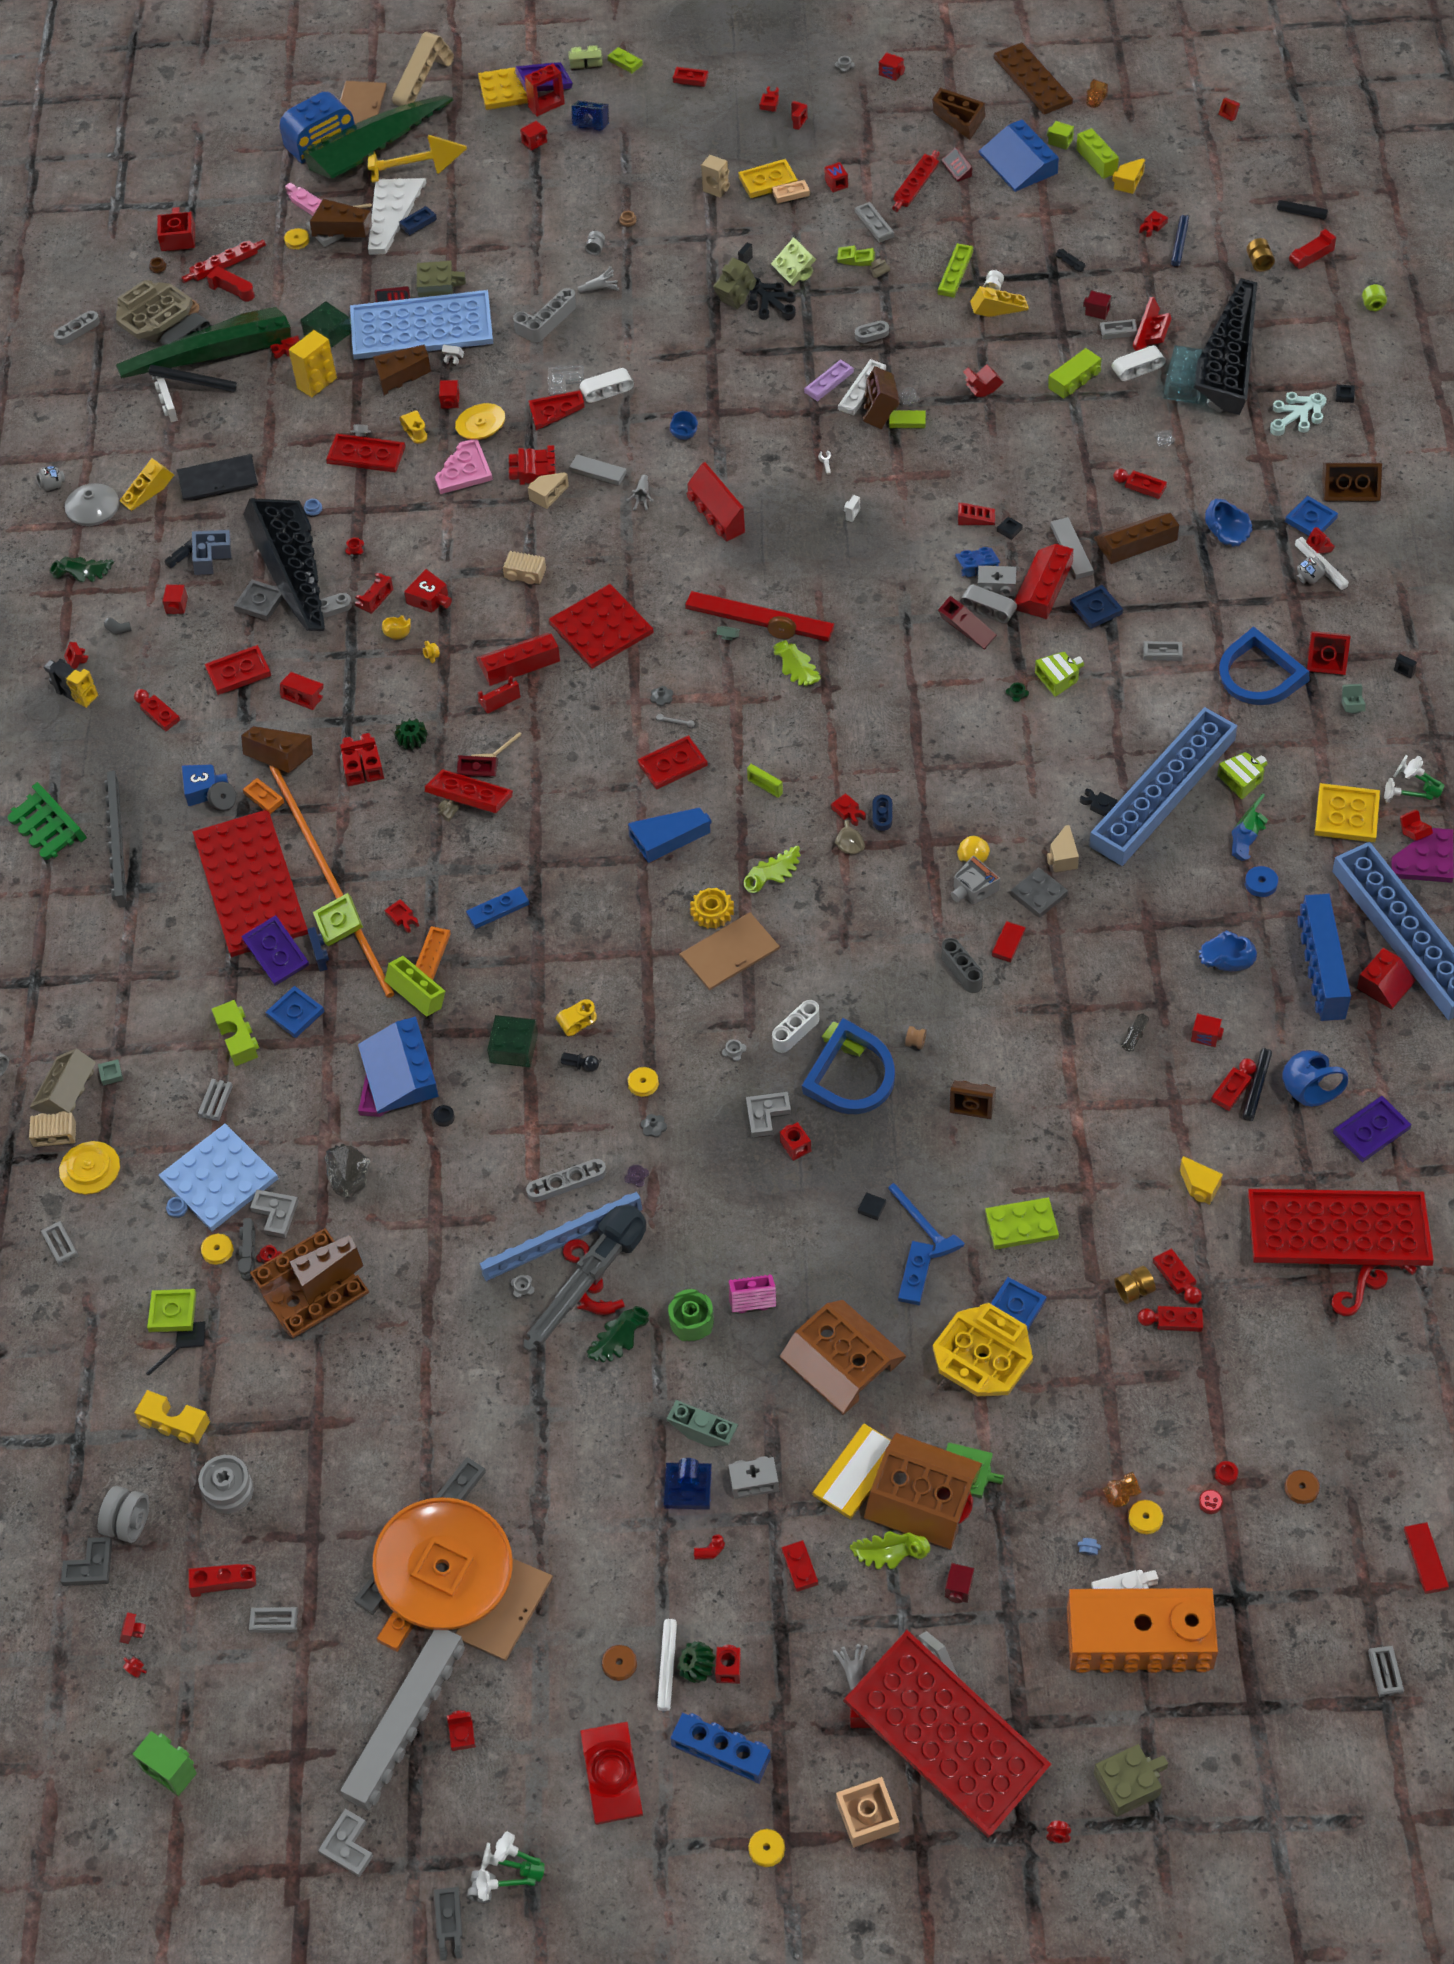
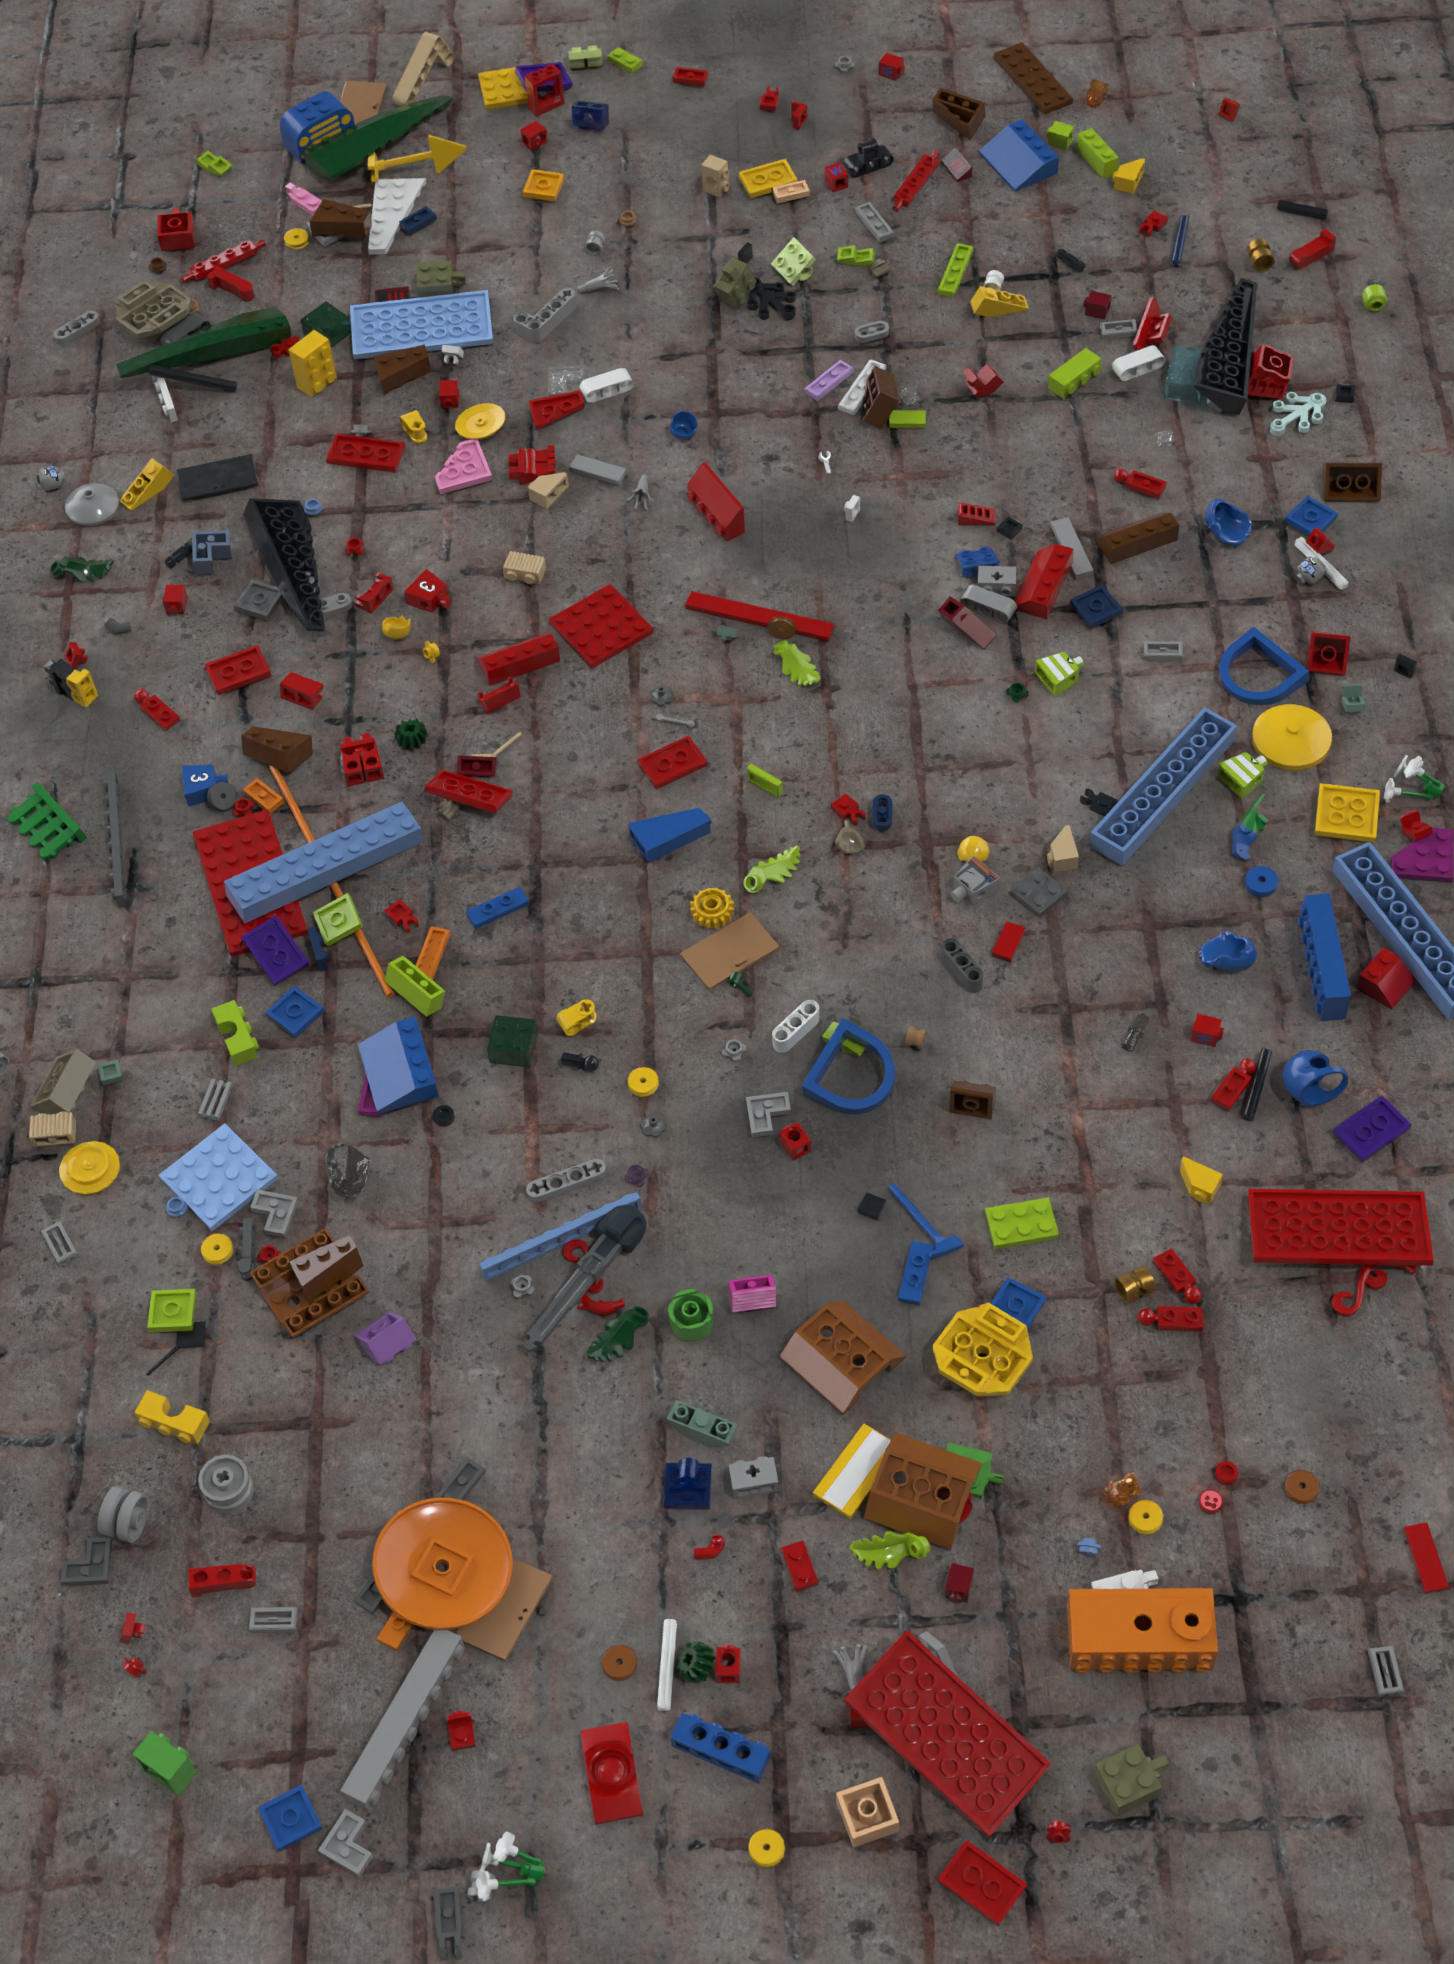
none -> lime slope [196,151,232,176]
none -> medium blue brick [224,802,422,923]
none -> red plate [233,798,255,816]
none -> blue plate [258,1784,323,1852]
none -> medium lavender slope [354,1311,416,1364]
none -> light orange plate [523,169,565,202]
none -> dark green hand [729,971,753,997]
none -> black piece [843,138,894,178]
none -> red plate [938,1840,1027,1927]
none -> red slope [1248,344,1294,399]
none -> yellow dish [1252,704,1332,771]

